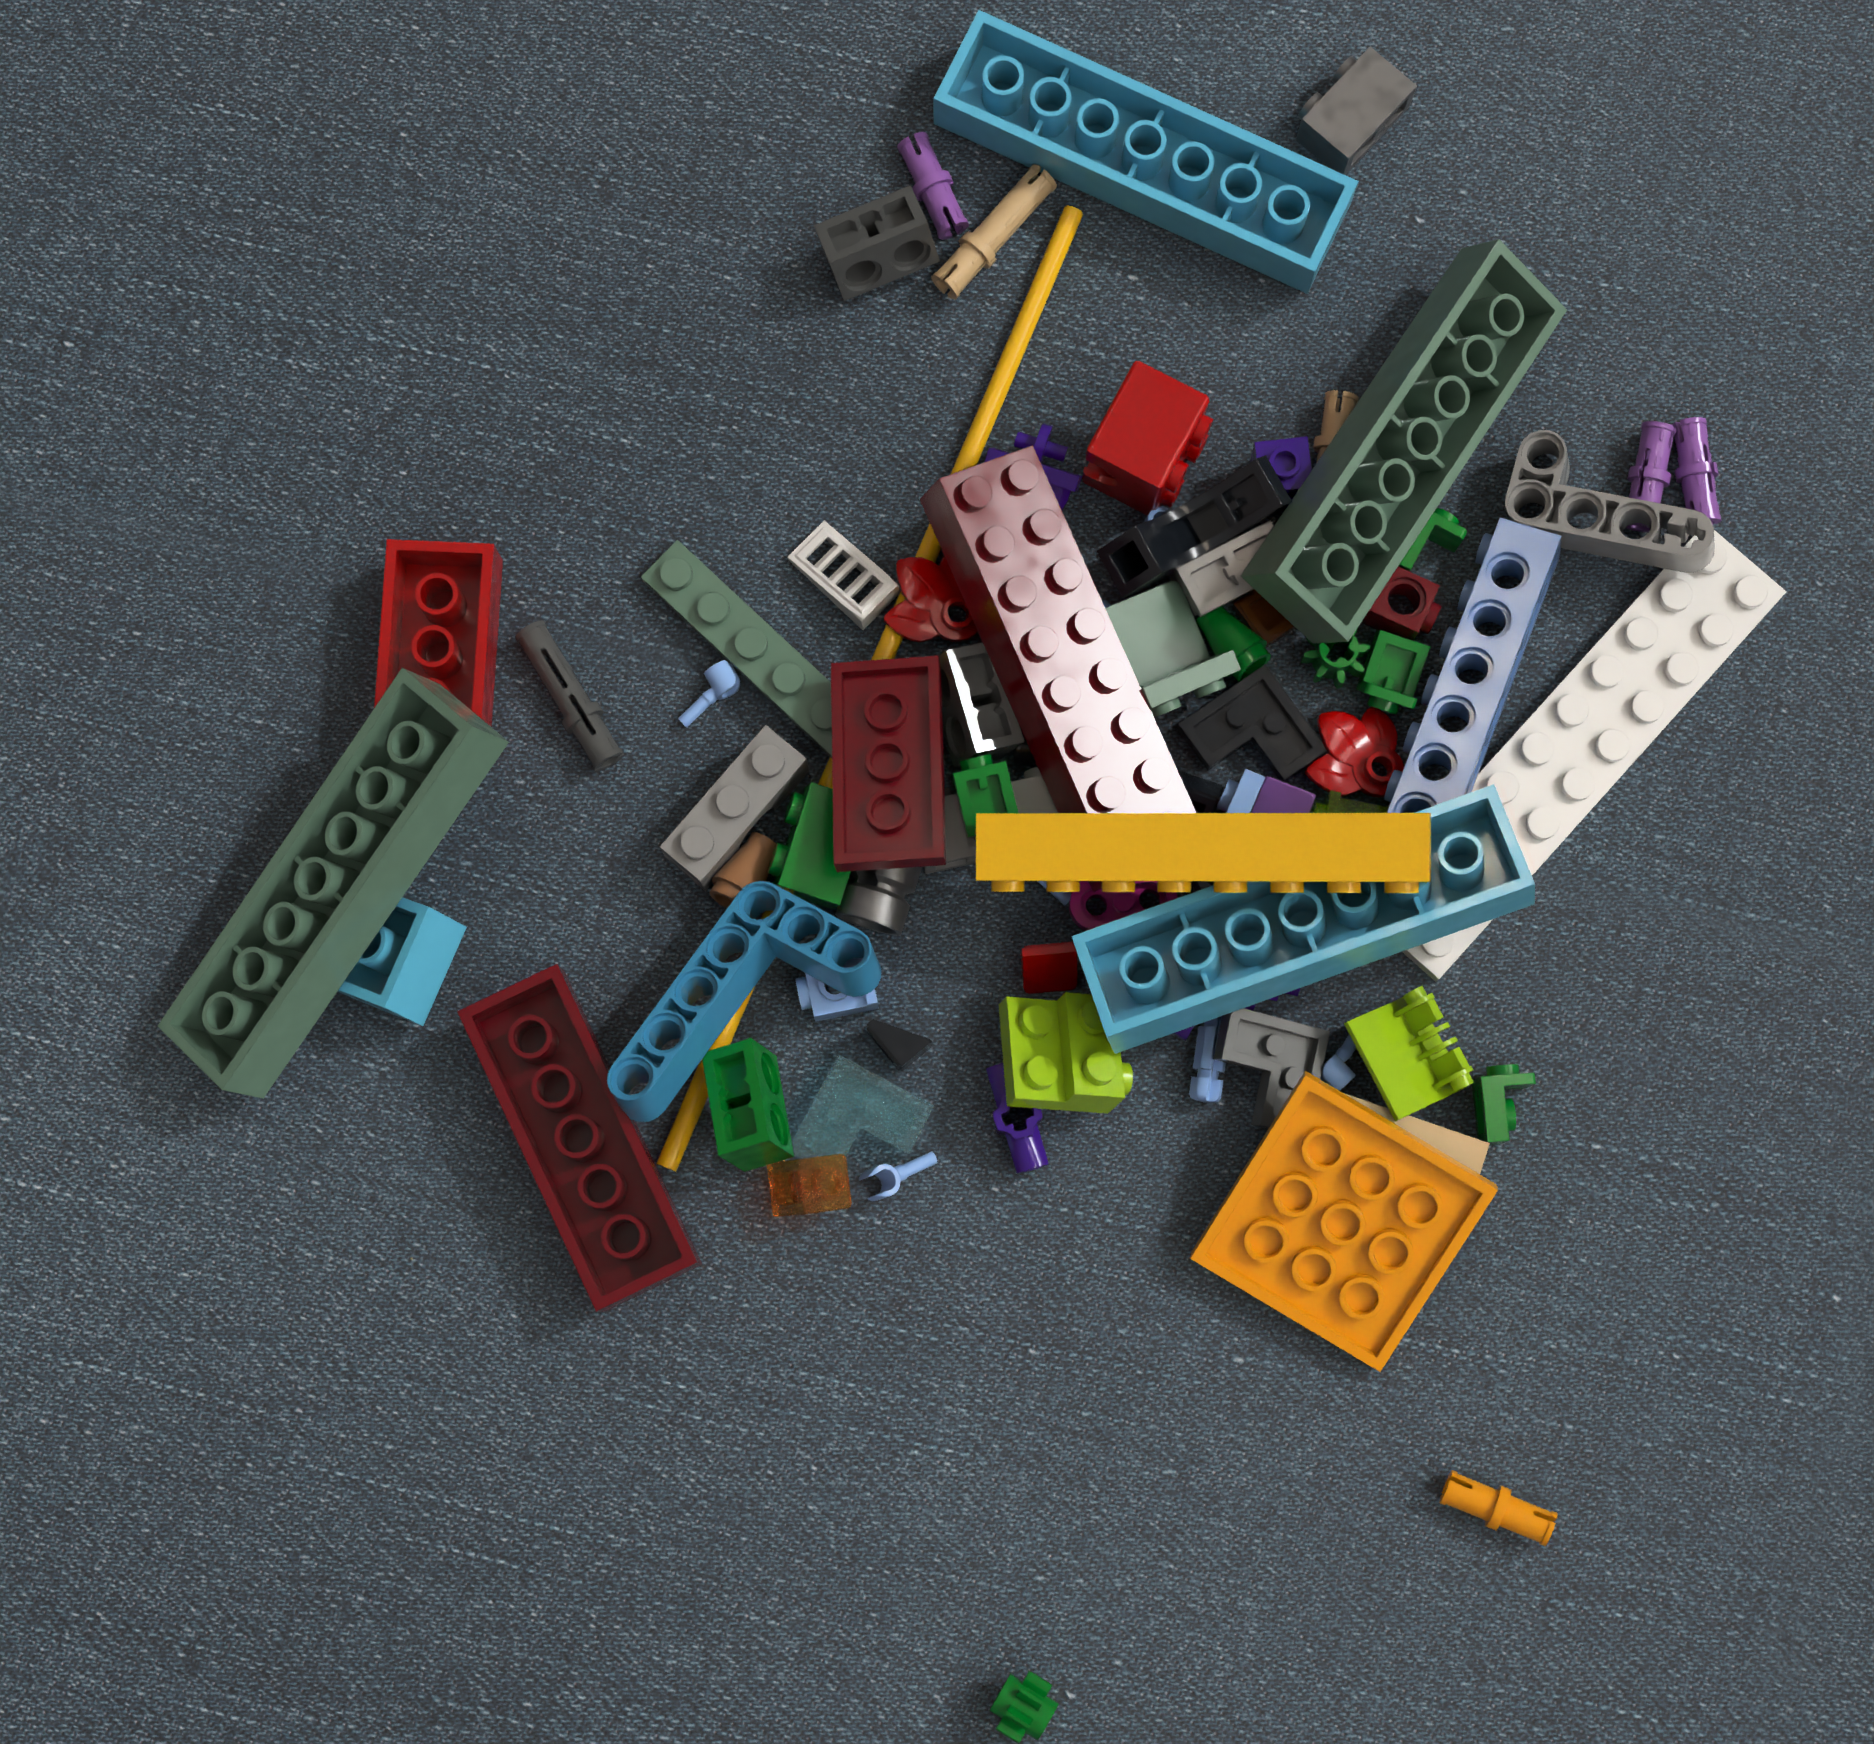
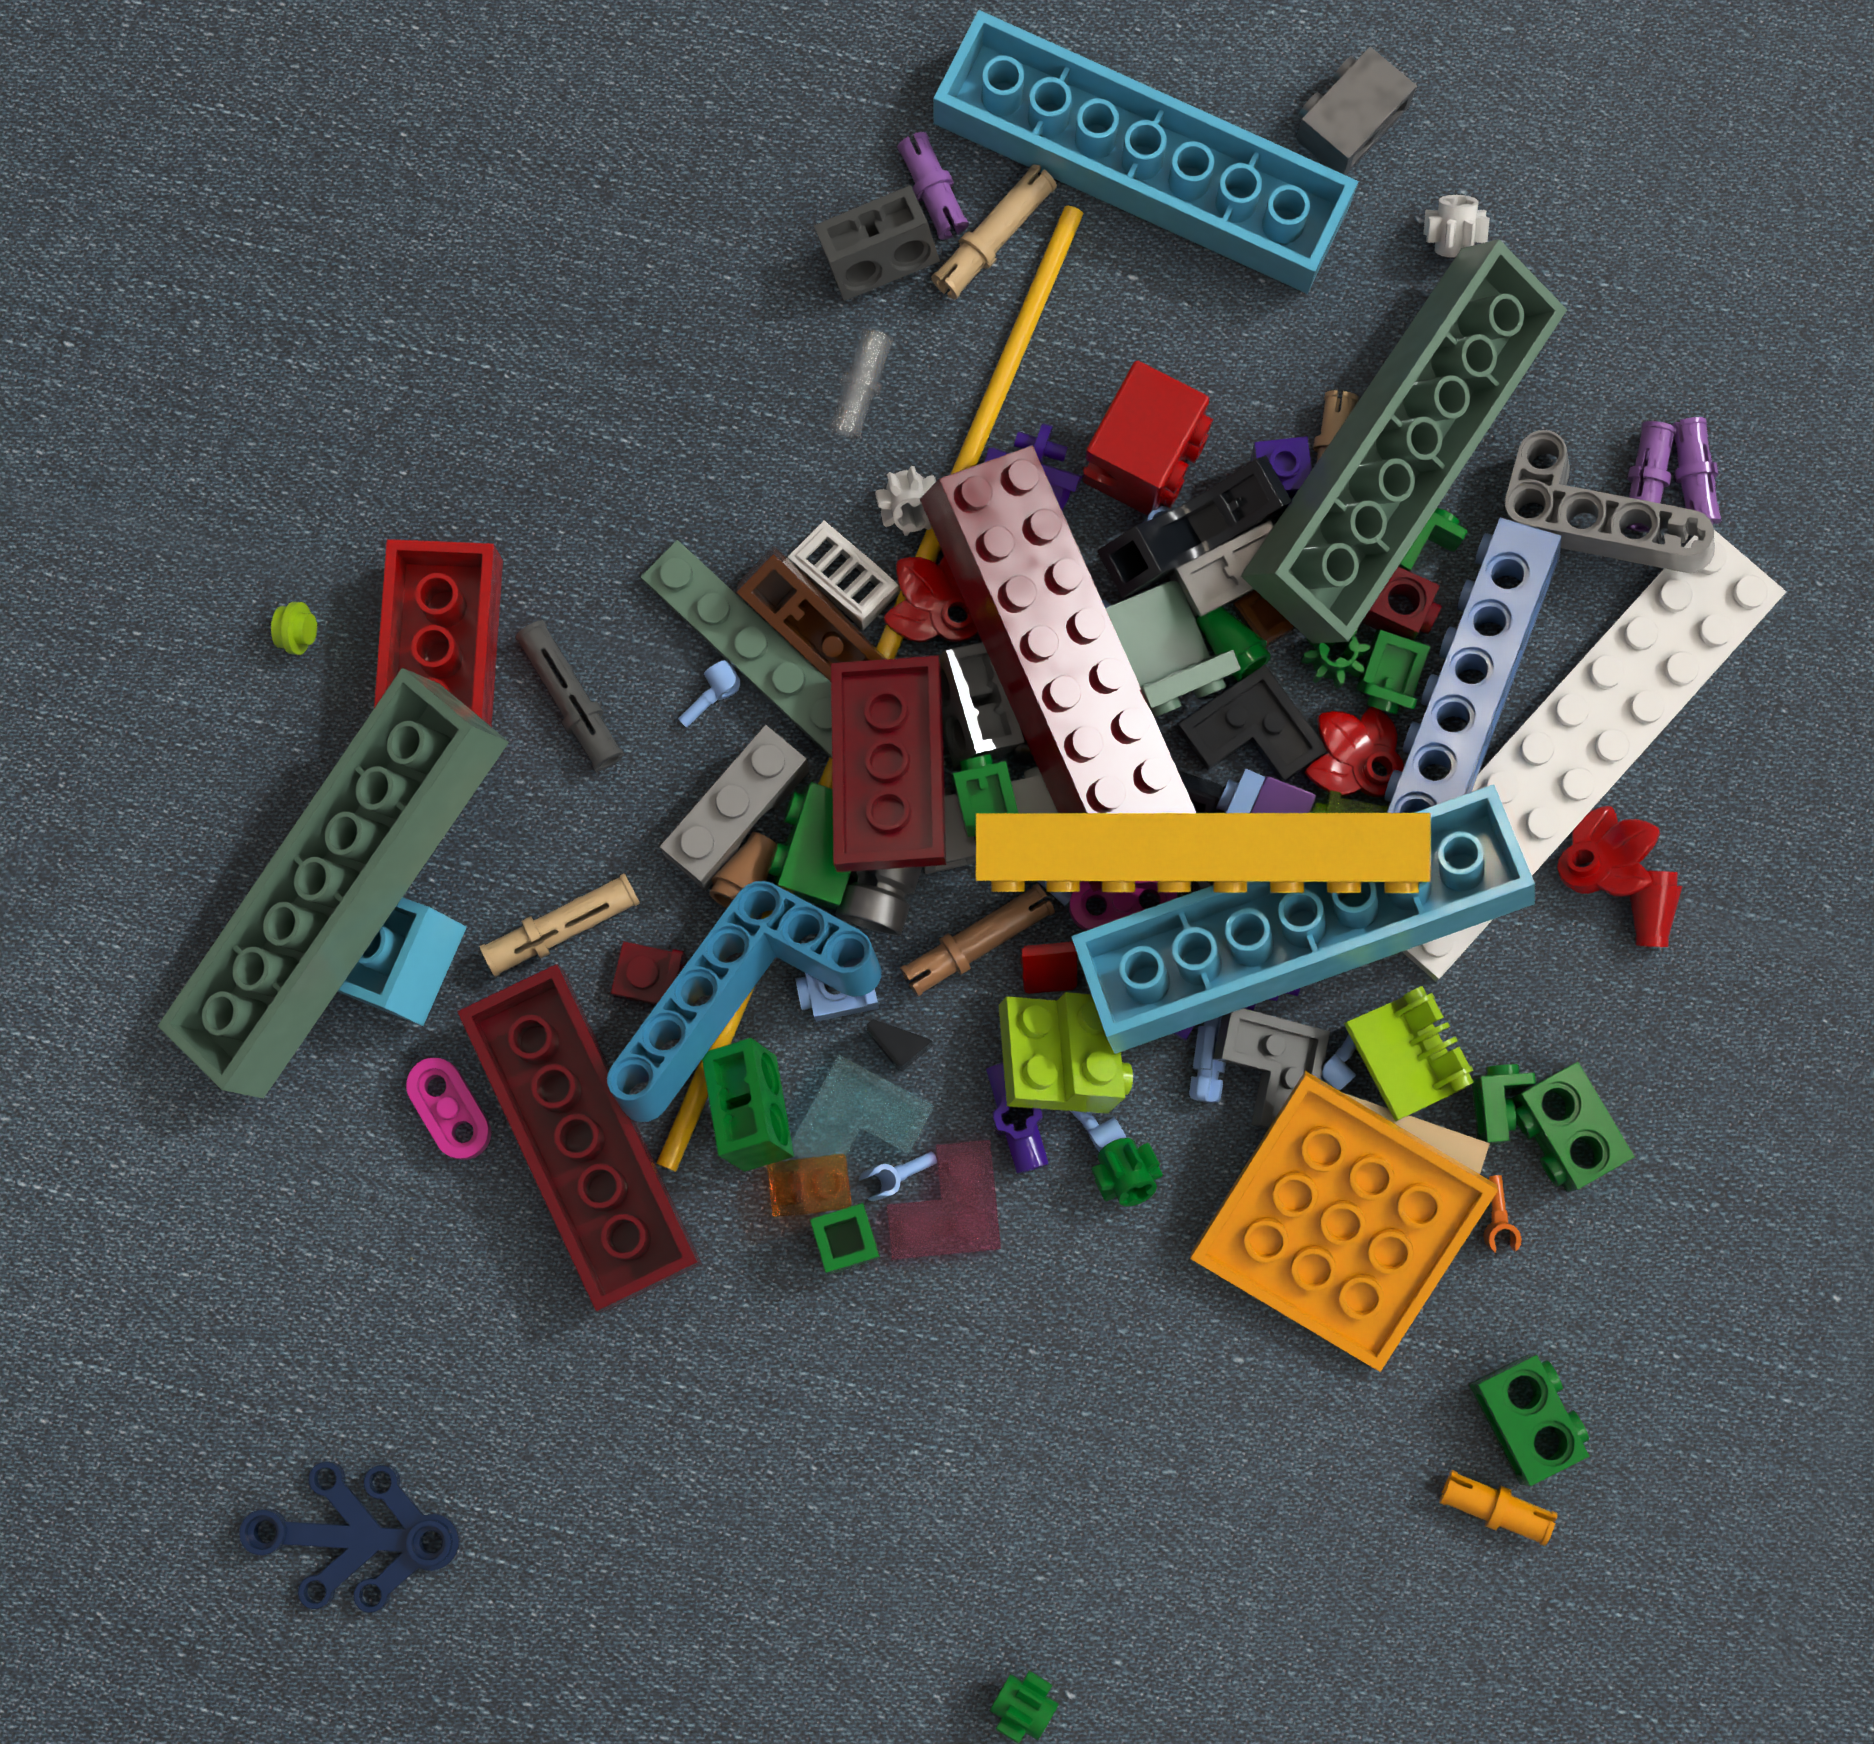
none -> dark blue plant [239,1461,460,1613]
none -> lime plate [271,601,317,655]
none -> dark pink plate [406,1058,491,1160]
none -> tan pin [479,873,640,977]
none -> dark red bracket [611,941,688,1005]
none -> reddish brown slope [736,545,886,681]
none -> green brick [810,1203,881,1275]
none -> clear pin [828,329,894,440]
none -> white gear [875,466,936,536]
none -> clear pink plate [887,1140,1001,1260]
none -> medium nougat pin [900,883,1055,997]
none -> light blue hand [1070,1111,1126,1152]
none -> green gear [1091,1138,1163,1207]
none -> white gear [1423,195,1490,258]
none -> green brick [1469,1355,1590,1487]
none -> orange hand [1483,1175,1522,1253]
none -> green brick [1512,1061,1635,1193]
none -> red plate [1557,806,1660,897]
none -> red cone [1630,871,1683,947]

